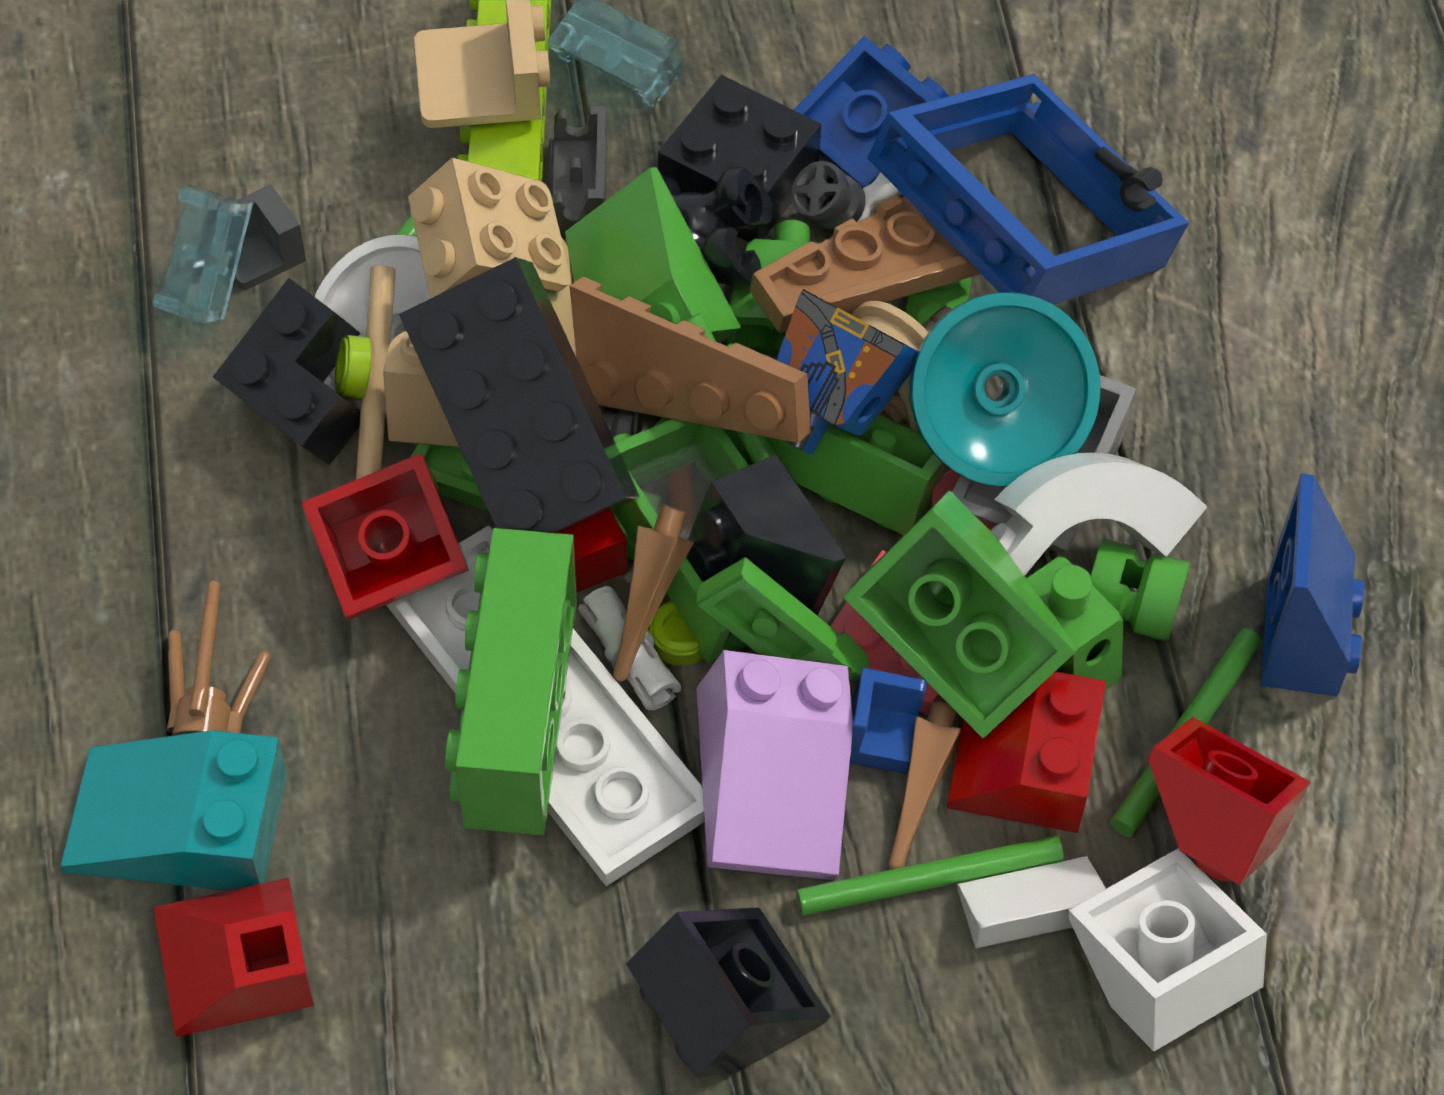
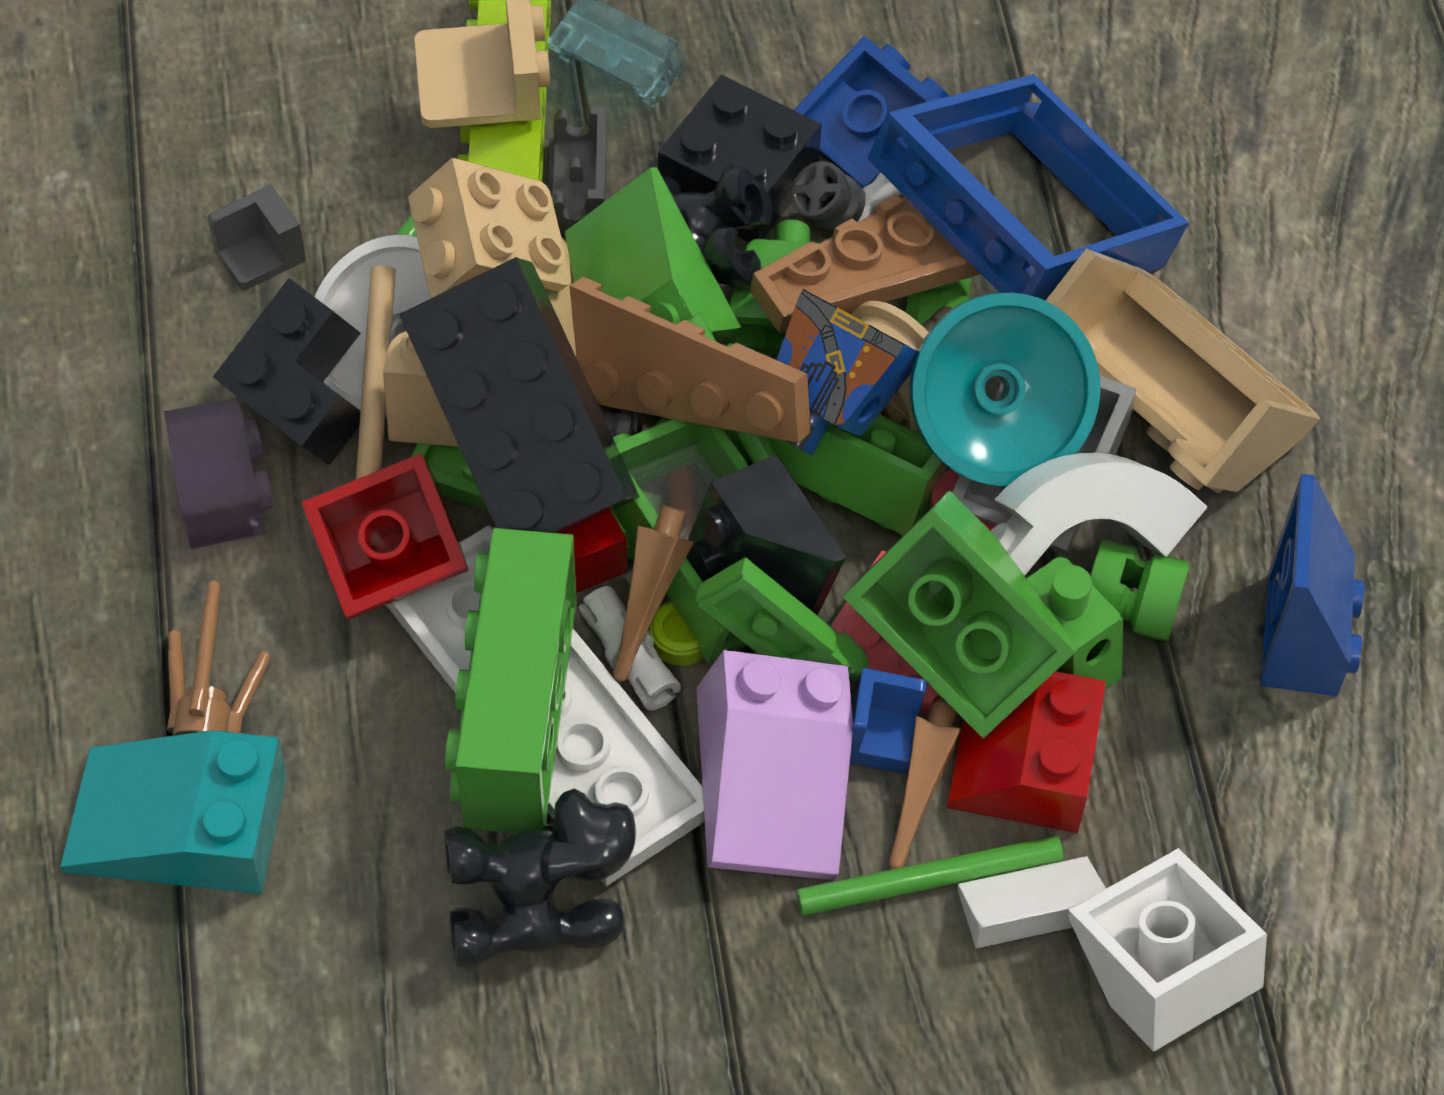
clear light blue hinge [152,185,253,323] -> none
red slope [153,877,314,1037] -> none
lime tile [335,335,371,399] -> none
black slope [626,907,831,1077] -> none
black hand [1095,147,1163,212] -> none
bright green bar [1110,628,1262,837] -> none
red slope [1148,717,1311,885] -> none
none -> clear purple brick [164,397,274,549]
none -> black animal [444,788,637,967]
none -> tan windscreen [1046,249,1320,494]

